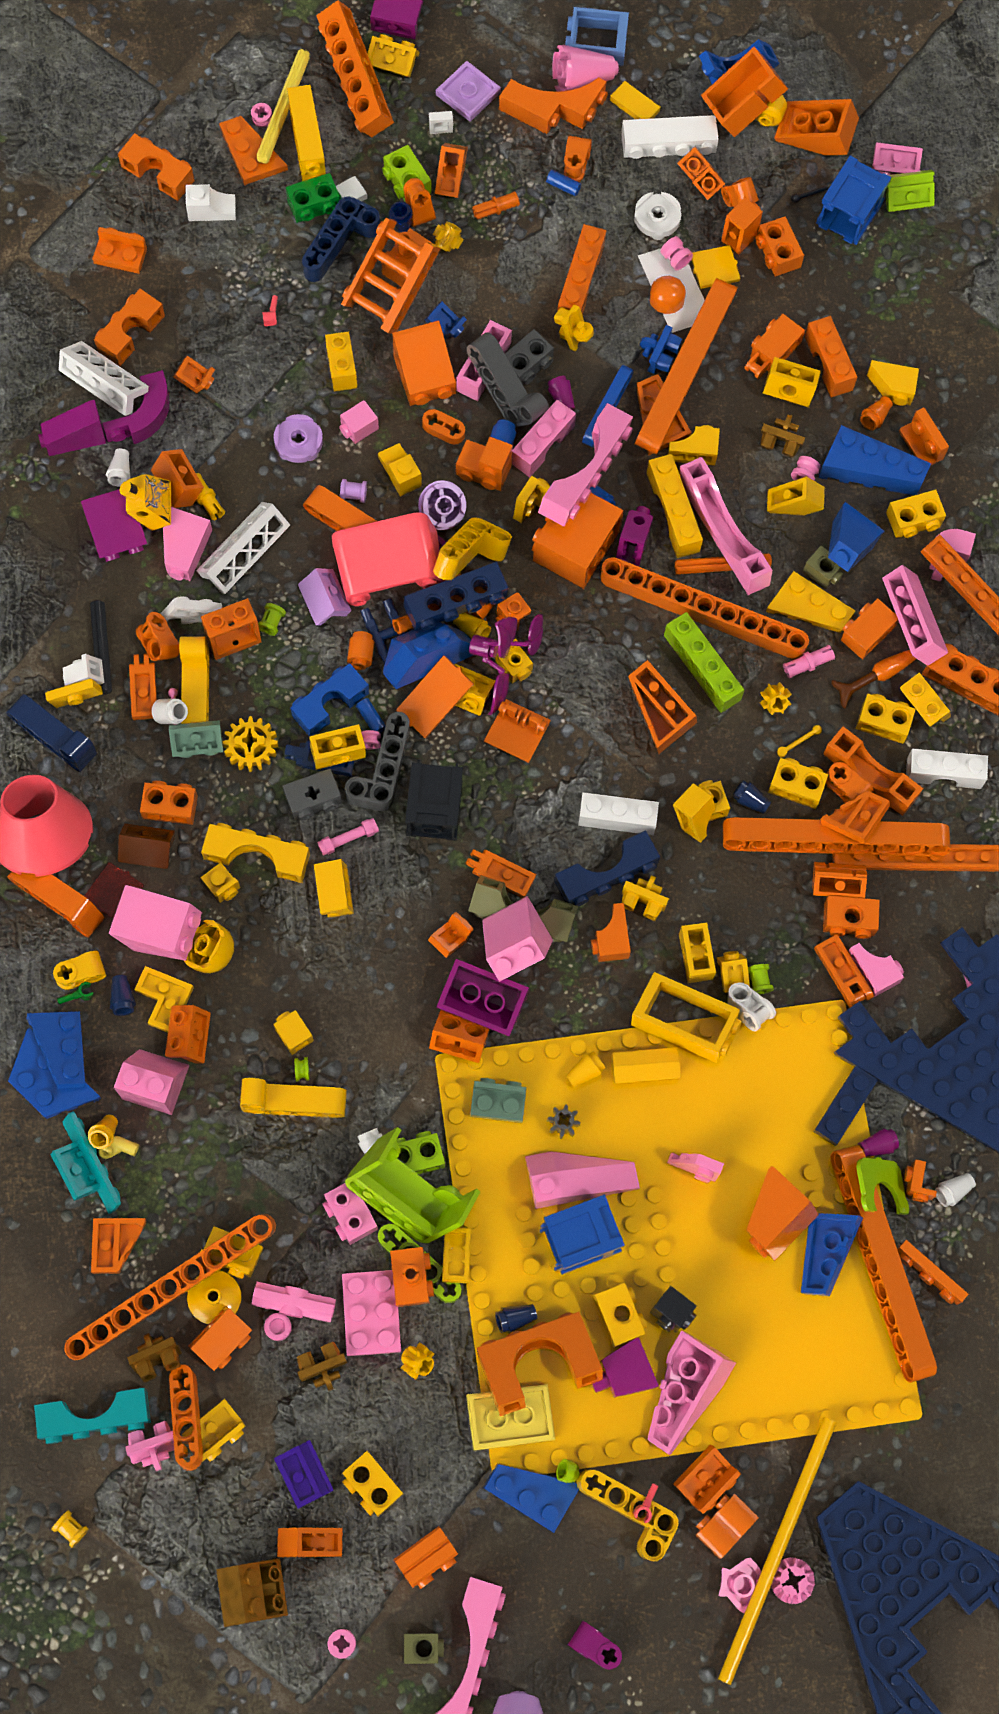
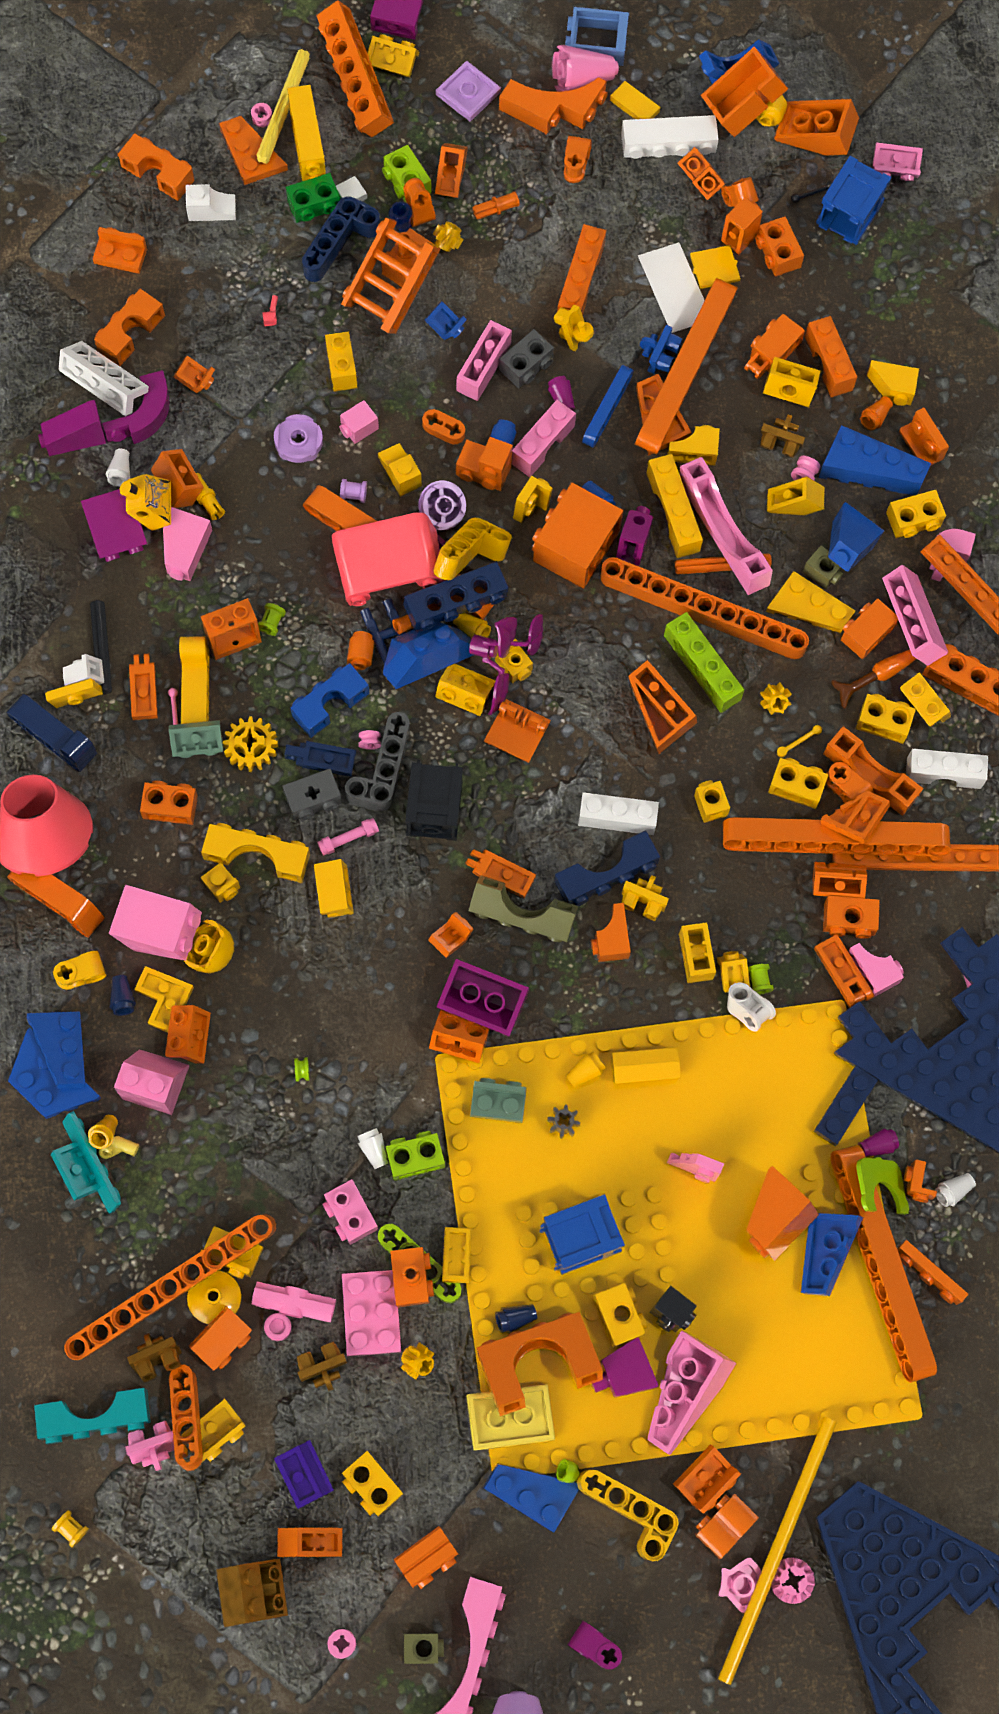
green hand [57,982,94,1004] -> none
clear red piece [84,862,144,919] -> none
orange wing [91,1218,146,1274] -> none
reddish brown panel [118,823,175,869] -> none
orange piece [136,612,180,661] -> none
white brick [152,699,188,724] -> none
white wing [158,597,222,626] -> none
white fence [196,502,290,594] -> none
yellow beam [240,1078,347,1118] -> none
yellow brick [273,1010,314,1055] -> none
lavender panel [298,568,351,626] -> none
yellow brick [309,724,366,770] -> none
lime windscreen [345,1127,480,1243] -> none
blue axle [356,698,386,733] -> none
orange slope [392,321,456,406] -> none
orange piece [396,656,474,738] -> none
white tile [429,111,453,134] -> none
dark grey beam [467,332,549,427] -> none
bright pink slope [482,896,553,982] -> none
orange bracket [496,592,531,631] -> none
bright pink wedge [525,1152,640,1209] -> none
bright pink arch [538,403,633,526] -> none
blue axle [546,170,581,197] -> none
yellow window [631,972,742,1063] -> none
coral hand [633,1483,658,1523] -> none
white plate [634,192,681,240] -> none
orange hair [650,276,686,314] -> none
bright pink wheel [660,236,693,271] -> none
yellow arch [673,783,716,843] -> none
dark blue cone [732,780,771,814] -> none
bright pink pin [783,645,835,679] -> none
lime plate [886,170,935,212] -> none

